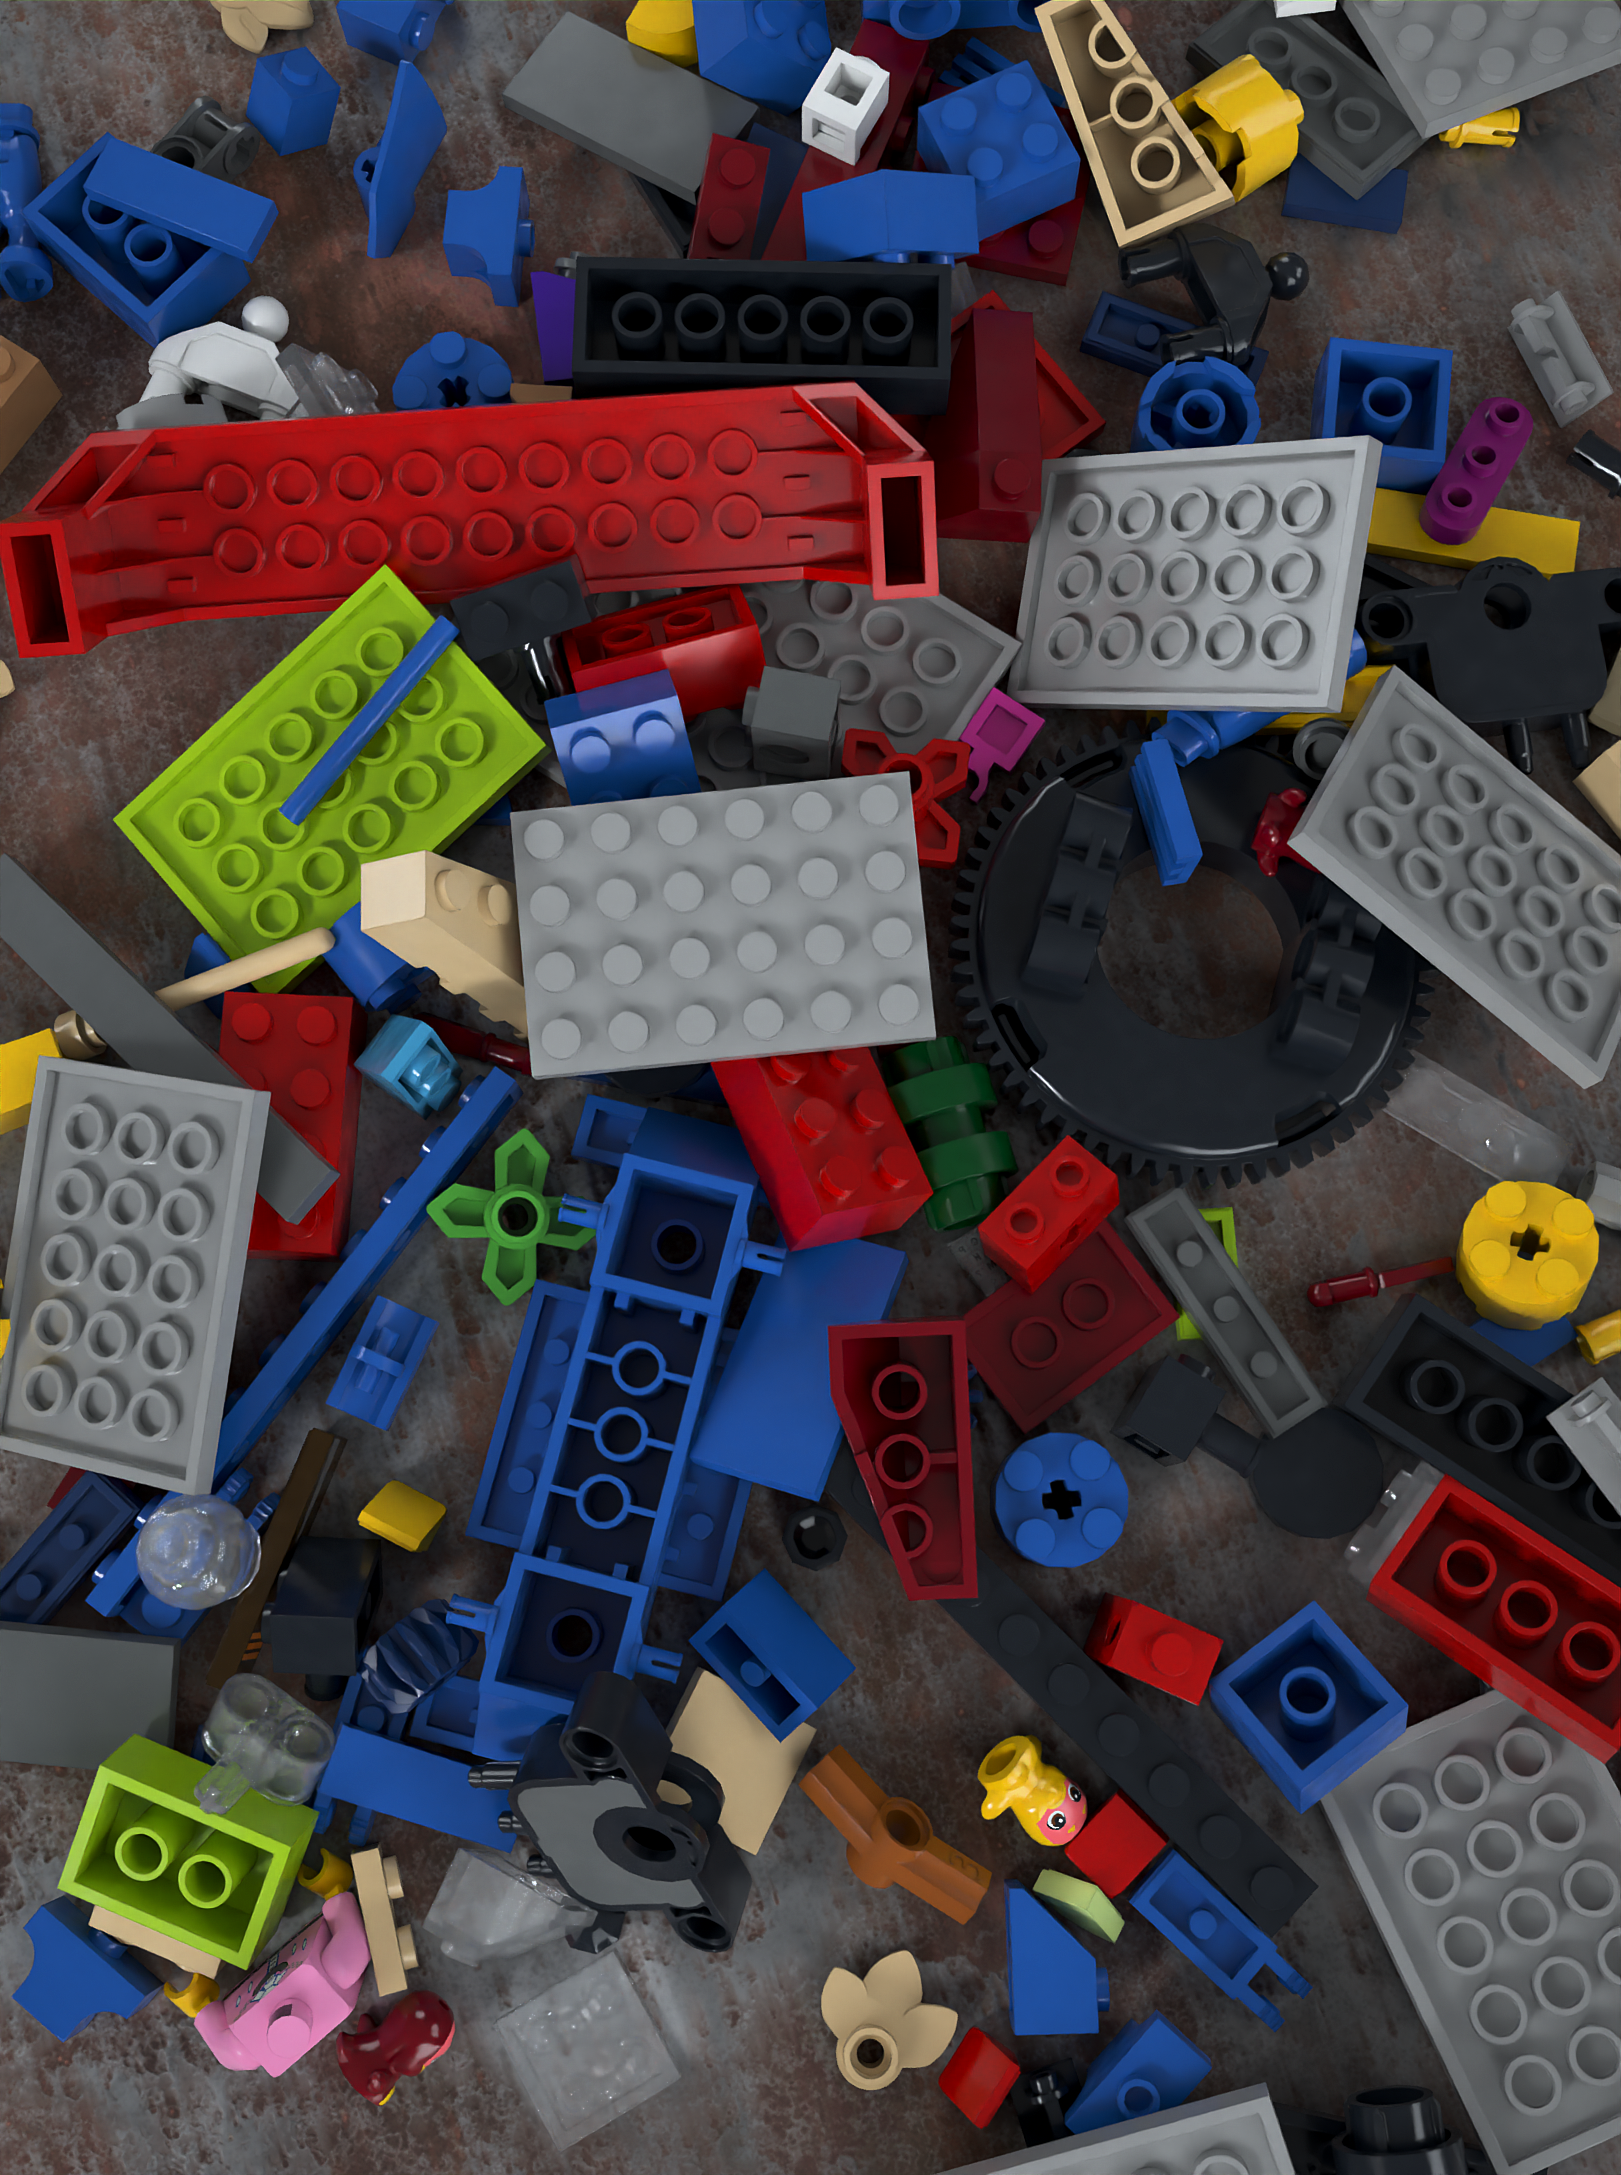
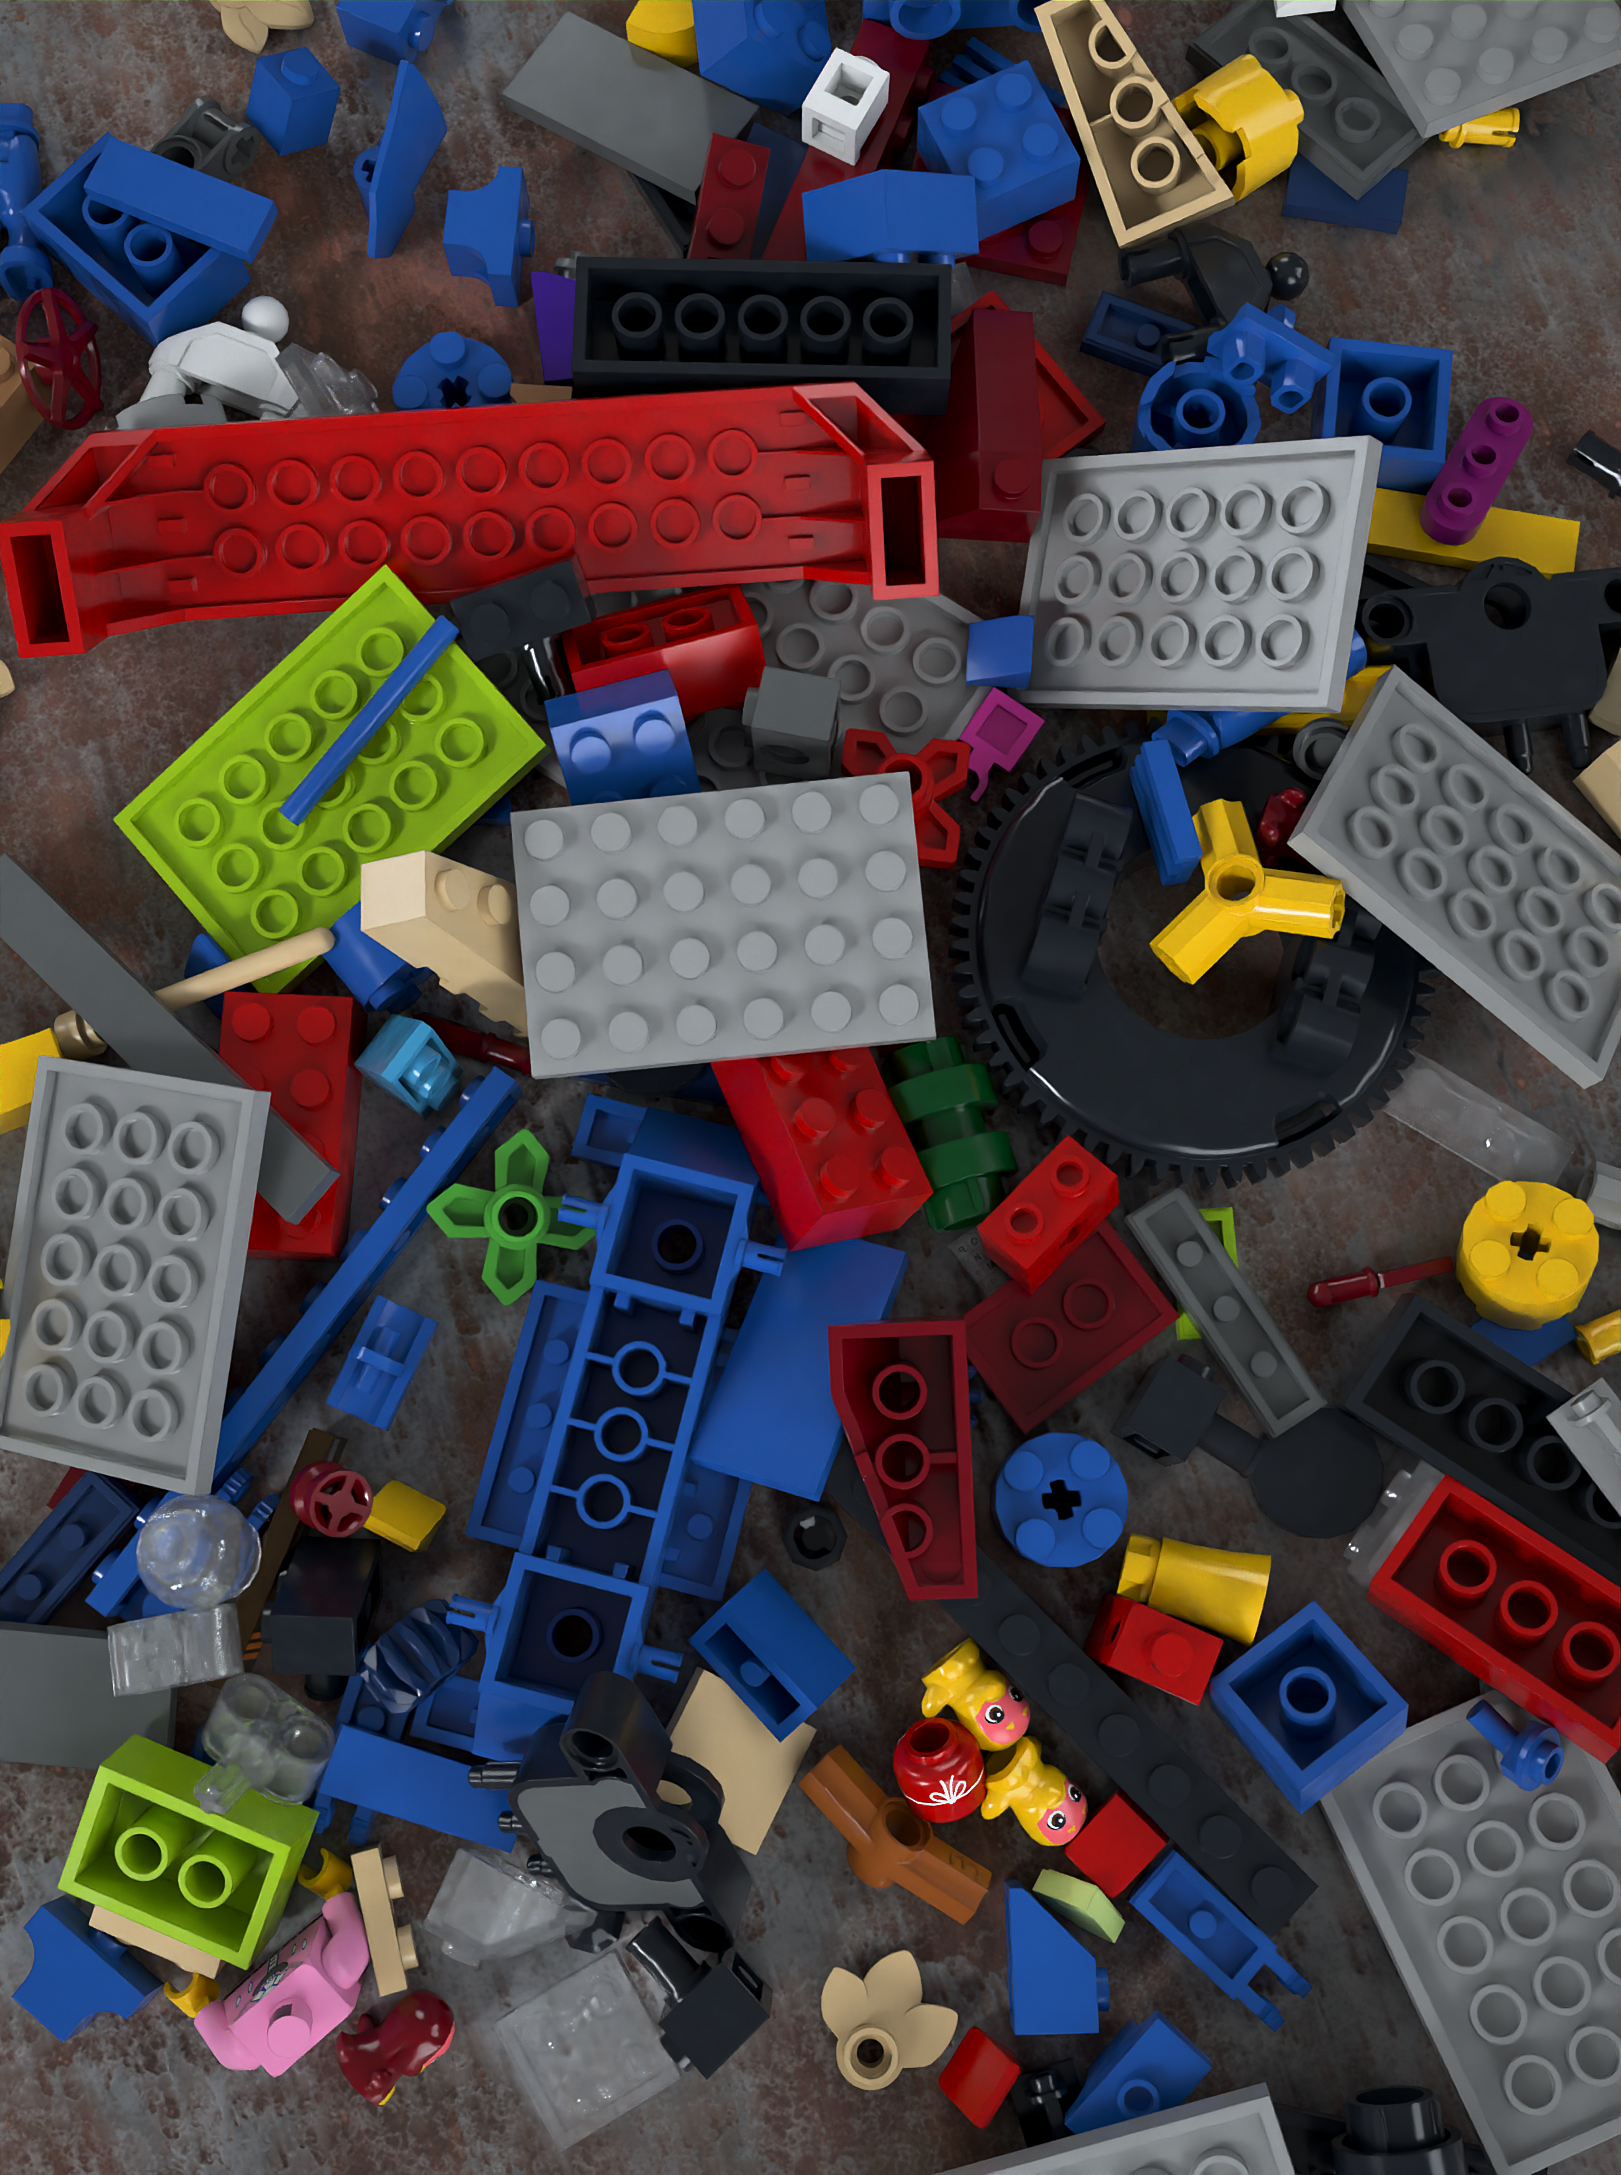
light grey hinge [1507,291,1614,428] -> none
none -> dark red wheel [15,287,104,430]
none -> clear beam [107,1603,245,1698]
none -> dark red wheel [289,1460,373,1538]
none -> black brick [625,1915,773,2080]
none -> red head [893,1717,988,1823]
none -> animal [921,1637,1030,1752]
none -> blue slope [965,615,1034,689]
none -> yellow plant [1116,1533,1271,1648]
none -> yellow piece [1149,798,1346,985]
none -> blue hips [1207,302,1335,414]
none -> blue plate [1466,1699,1564,1791]

